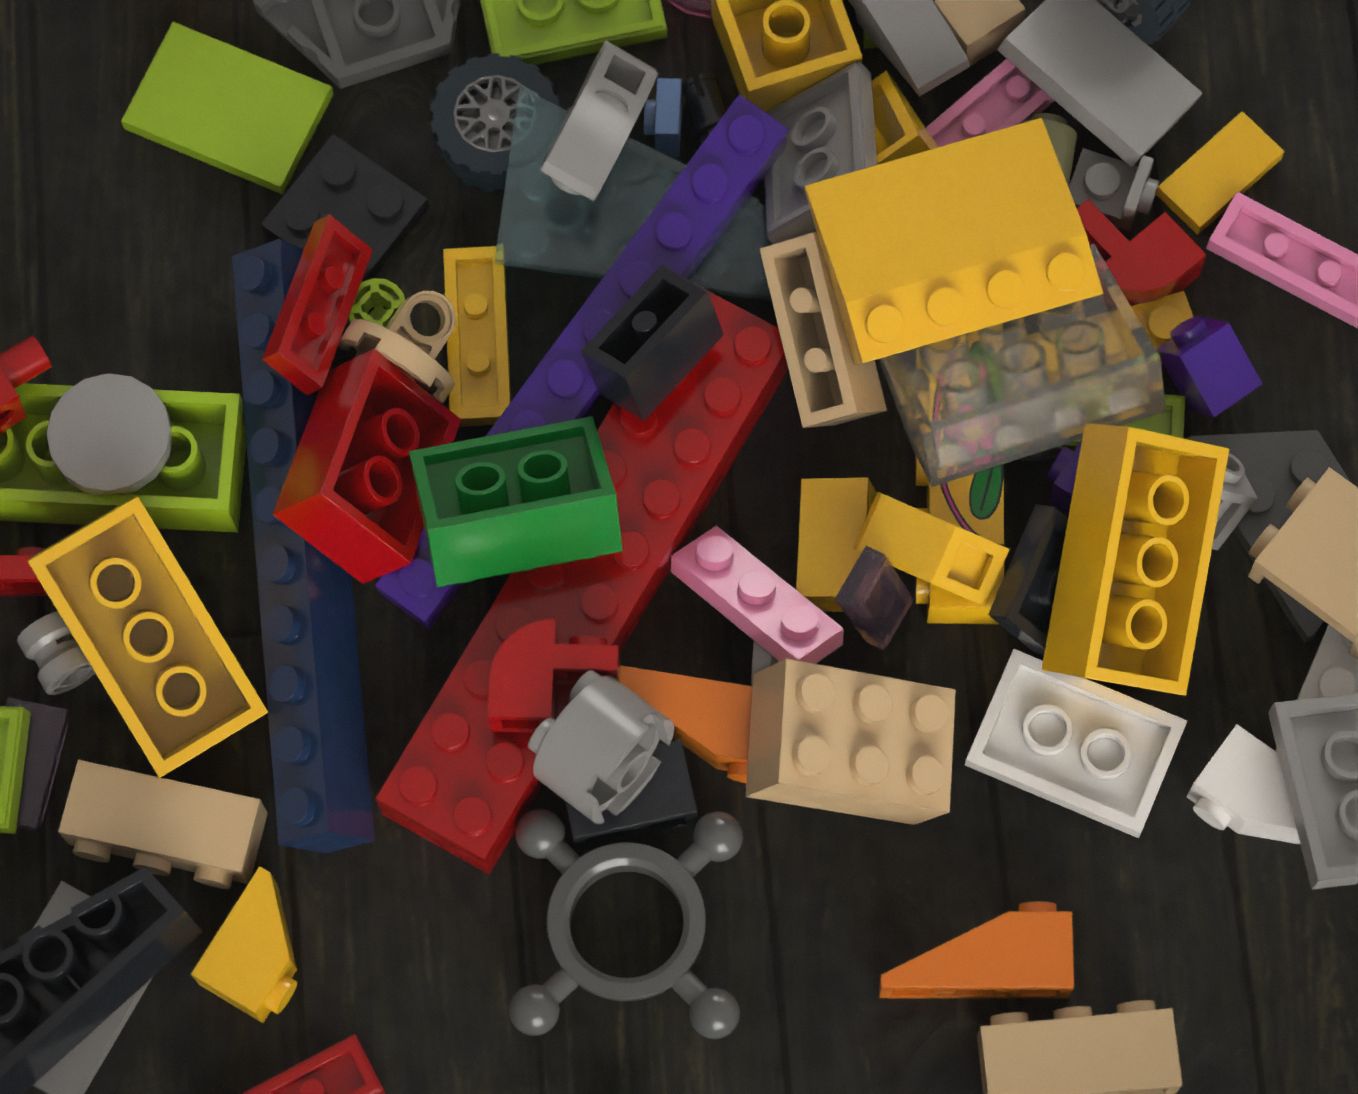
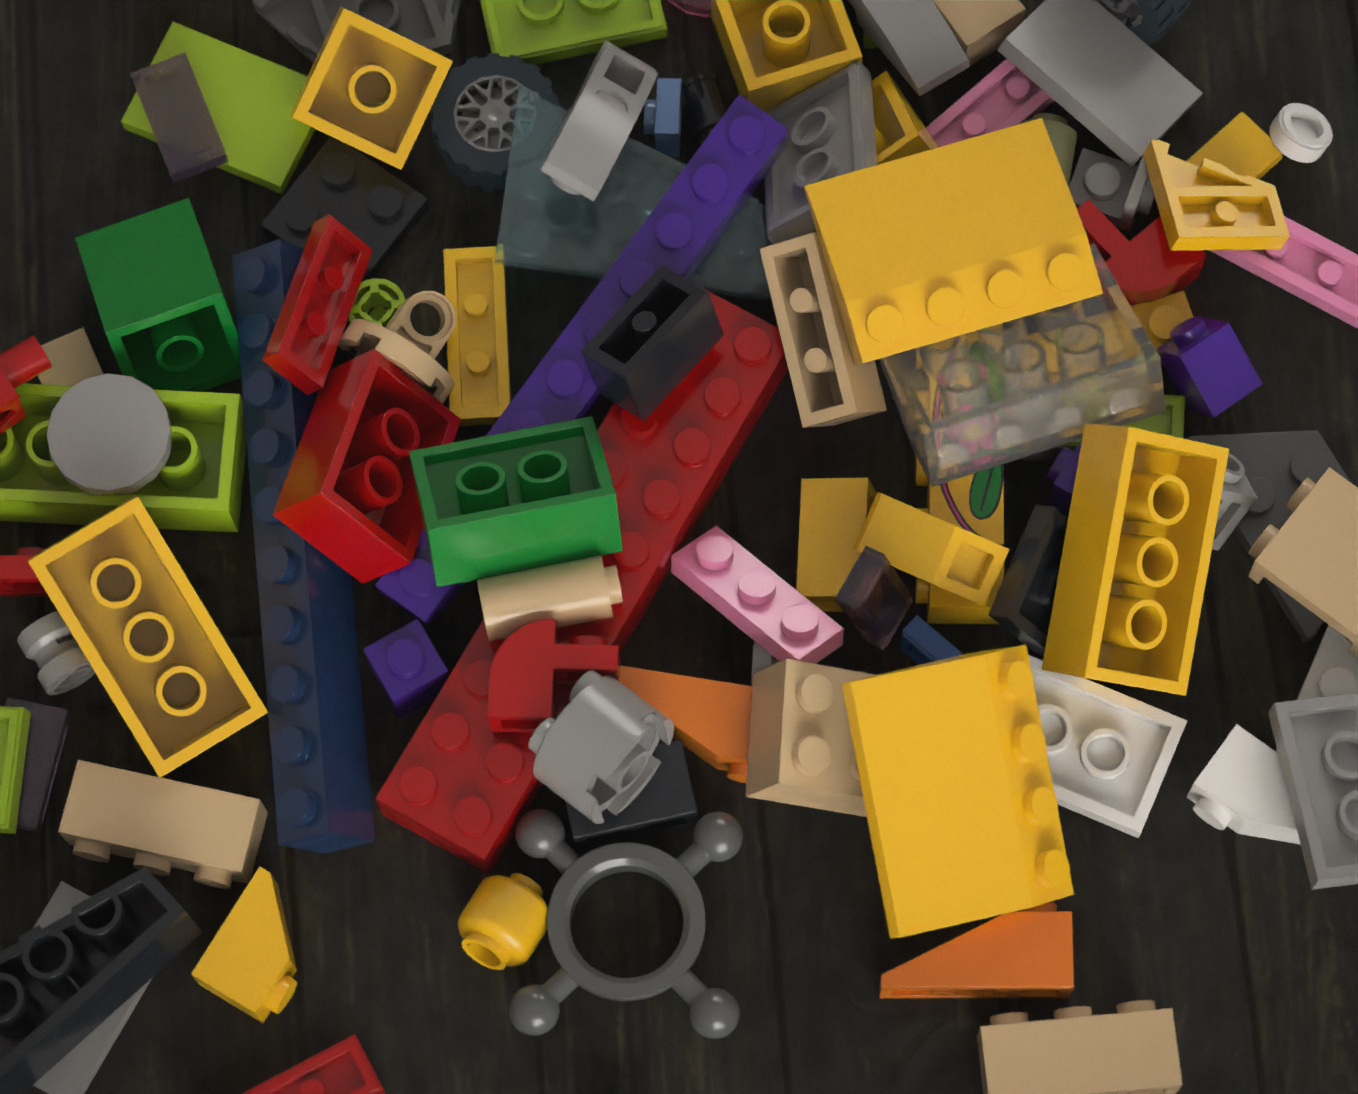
none -> tan tile [38,328,104,386]
none -> green slope [75,198,241,392]
none -> tile [130,52,229,183]
none -> yellow brick [290,6,453,170]
none -> dark purple brick [363,619,450,719]
none -> yellow head [457,873,548,970]
none -> tan brick [477,555,623,641]
none -> yellow slope [841,645,1074,938]
none -> blue tile [900,615,963,665]
none -> yellow wing [1143,140,1290,251]
none -> white tile [1269,103,1333,163]

